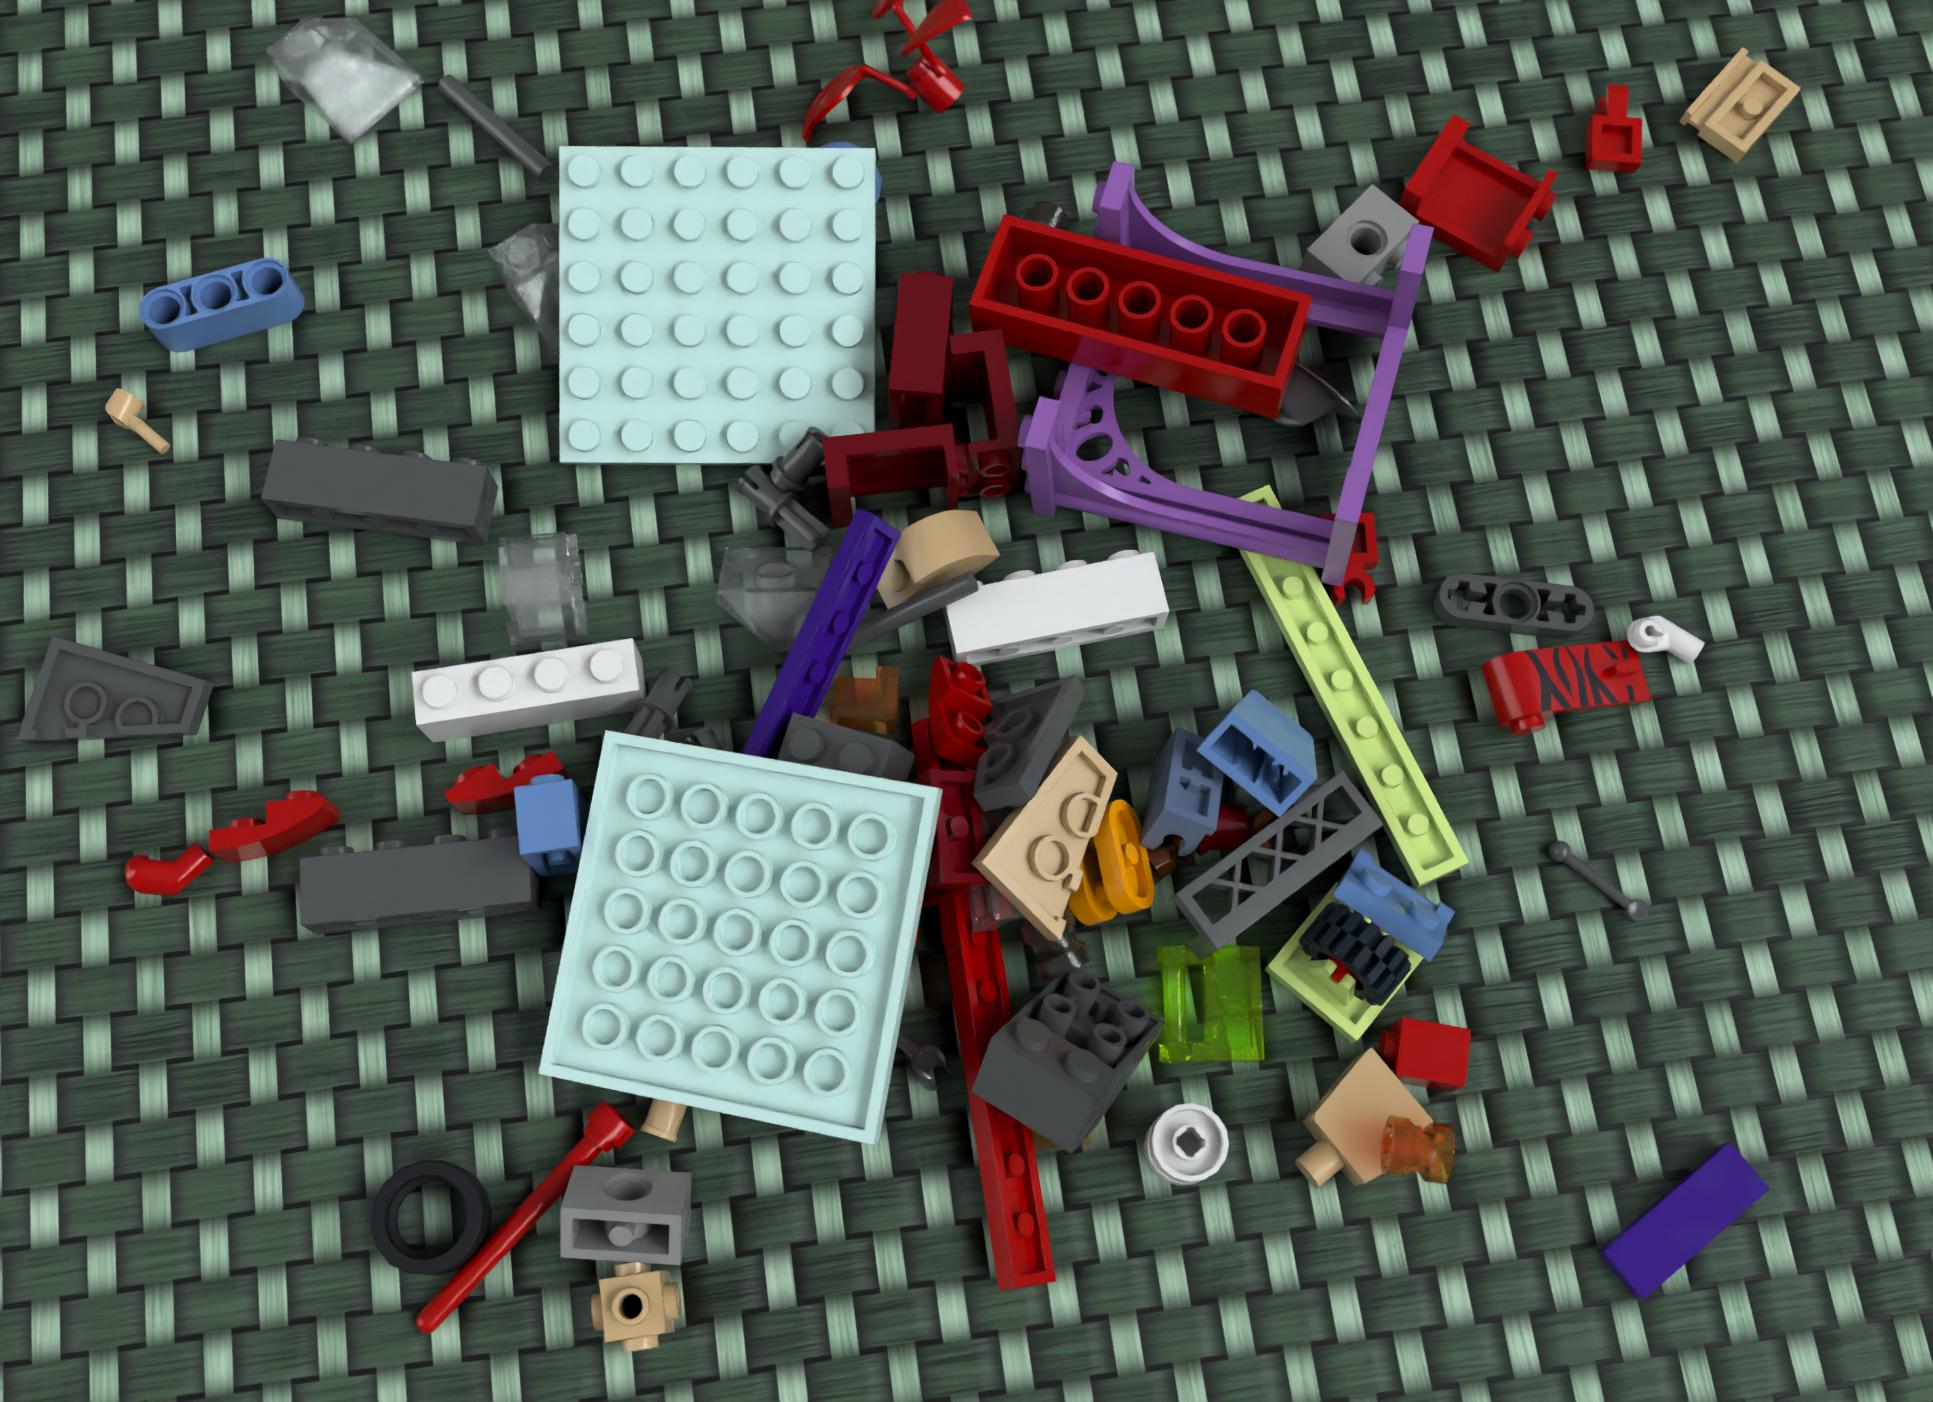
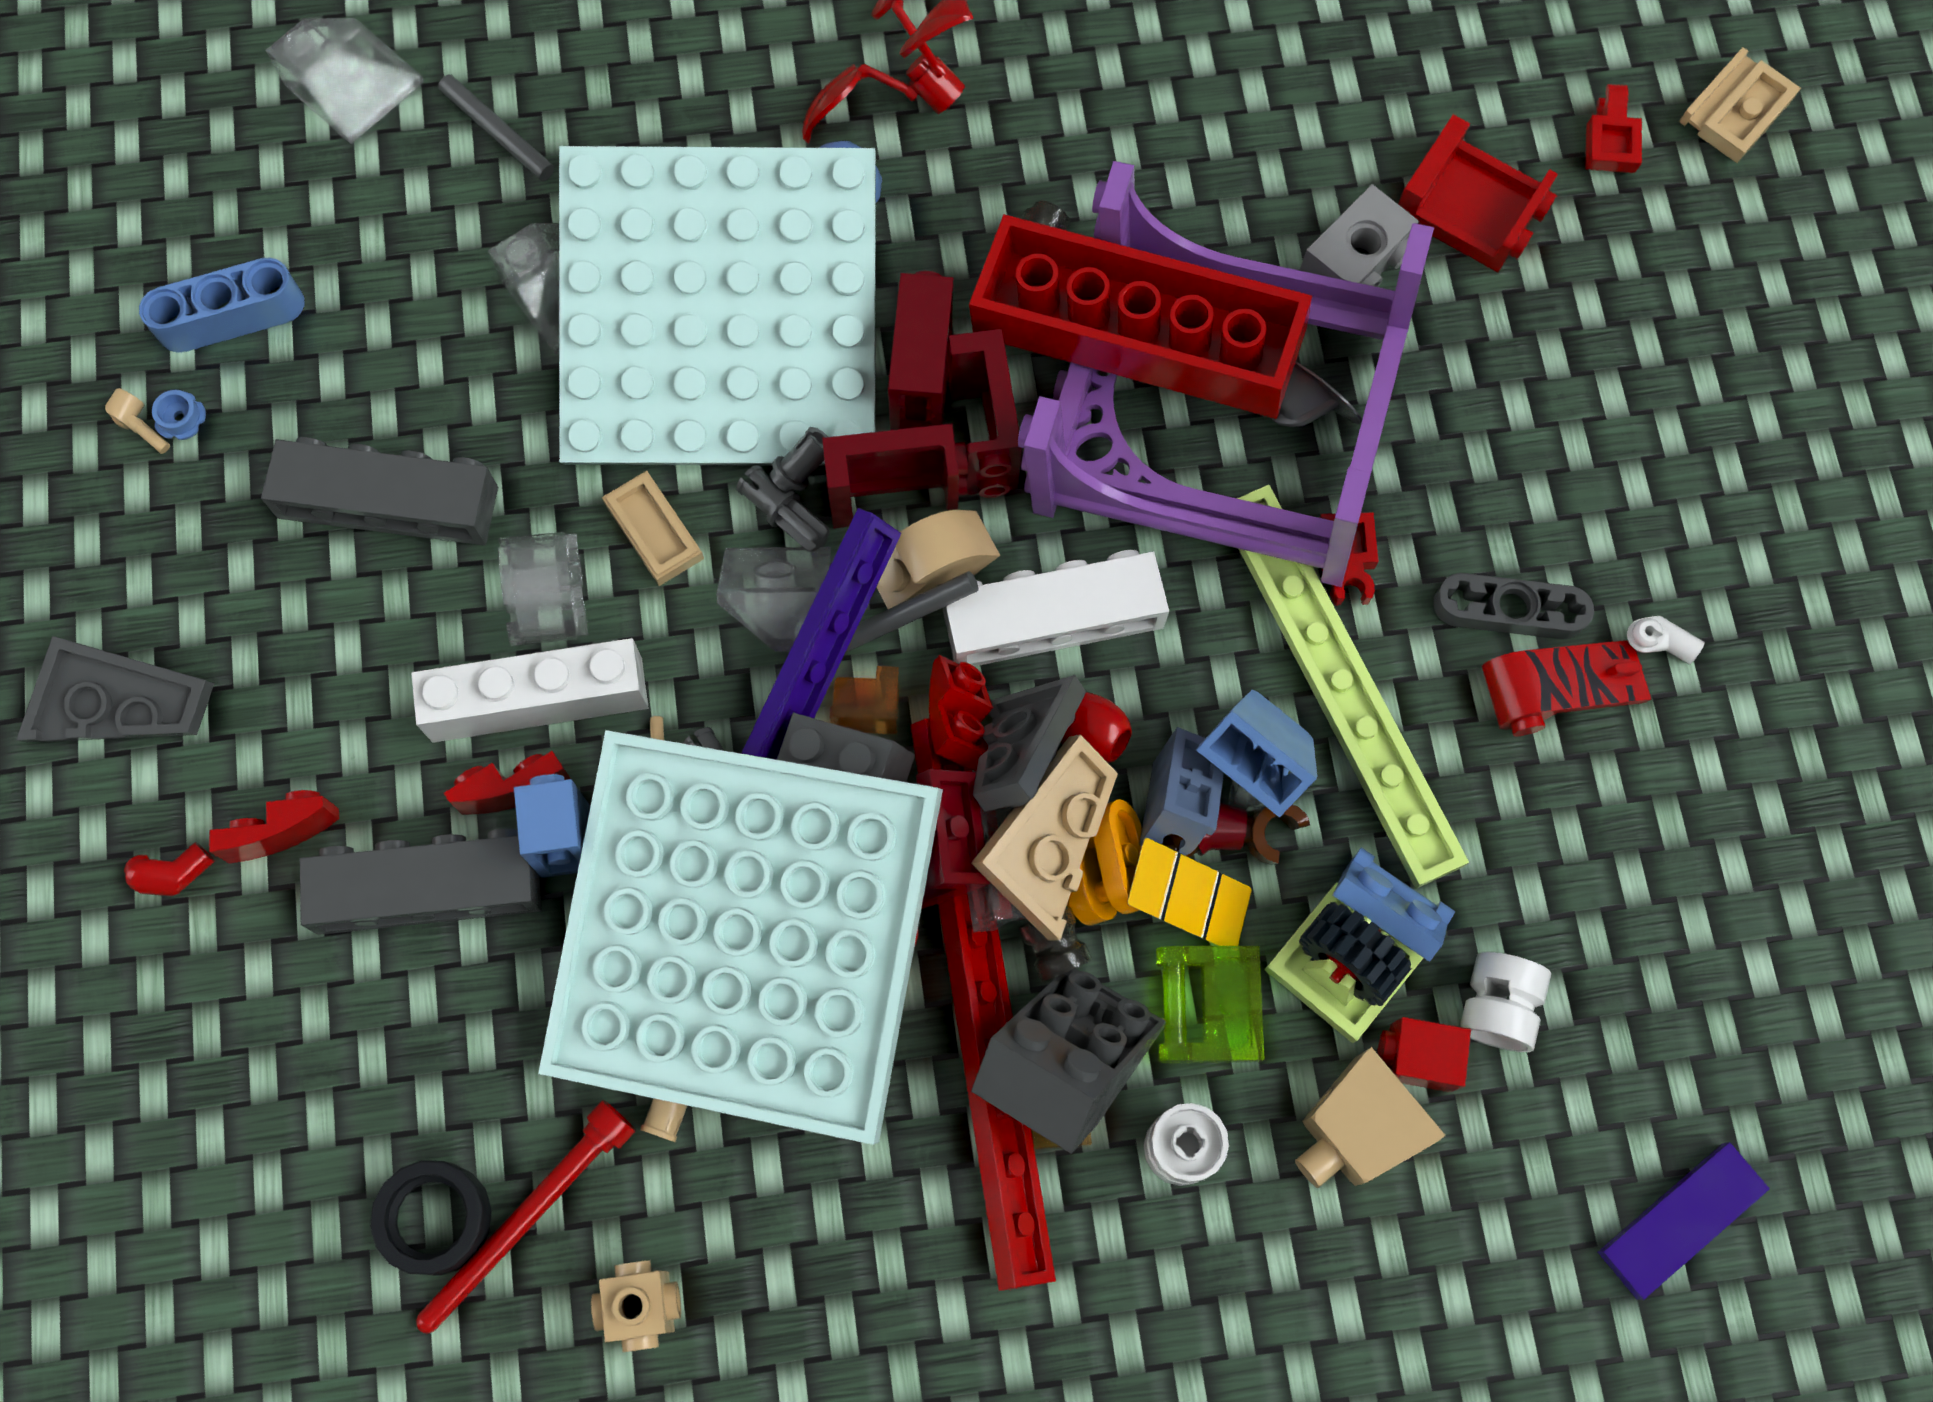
light grey brick [560,1165,692,1265] -> none
dark grey axle [624,667,692,739] -> none
flat silver hand [896,1030,953,1091] -> none
dark grey fence [1171,770,1384,961] -> none
clear orange wheel [1381,1115,1455,1185] -> none
dark grey hinge [1549,841,1649,923] -> none
none -> medium blue plate [152,390,206,440]
none -> tan tile [602,471,704,586]
none -> red animal [1060,692,1132,763]
none -> yellow sticker [1128,838,1252,952]
none -> white wheel [1460,952,1551,1052]

